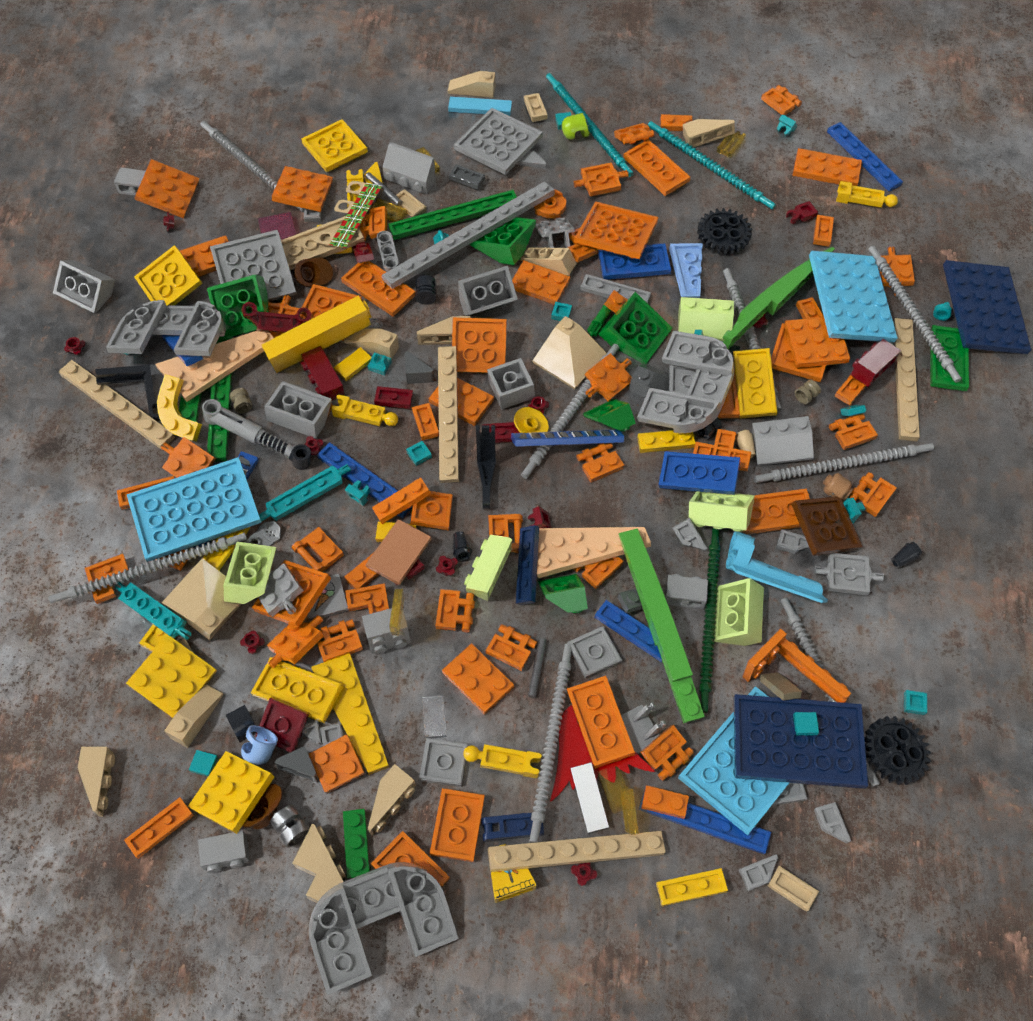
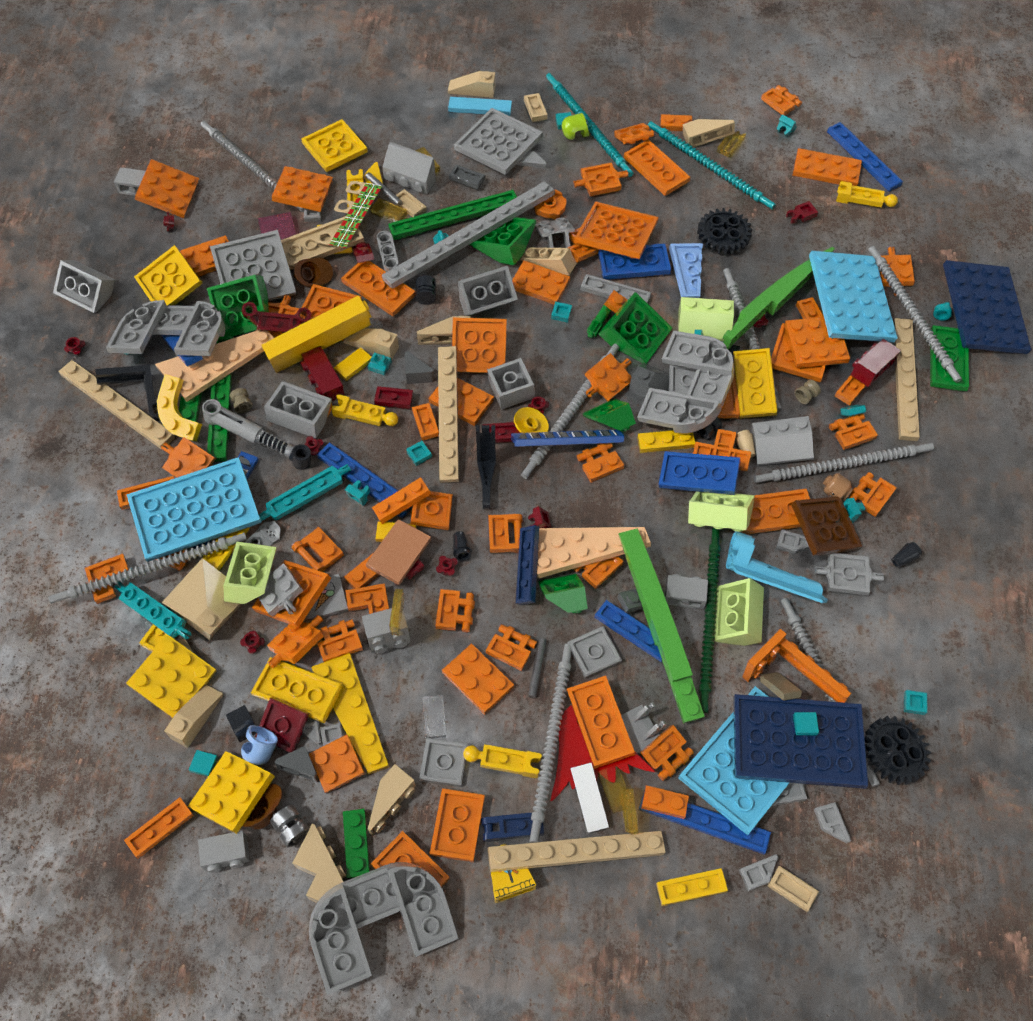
tan slope [78,747,115,817] -> none
orange plate [359,206,387,241] -> none
yellowish green slope [464,535,512,601] -> none
tan slope [533,316,607,390] -> none
dark red plate [571,862,597,886] -> none
light grey tile [673,517,708,550] -> none
orange plate [813,215,834,247] -> none

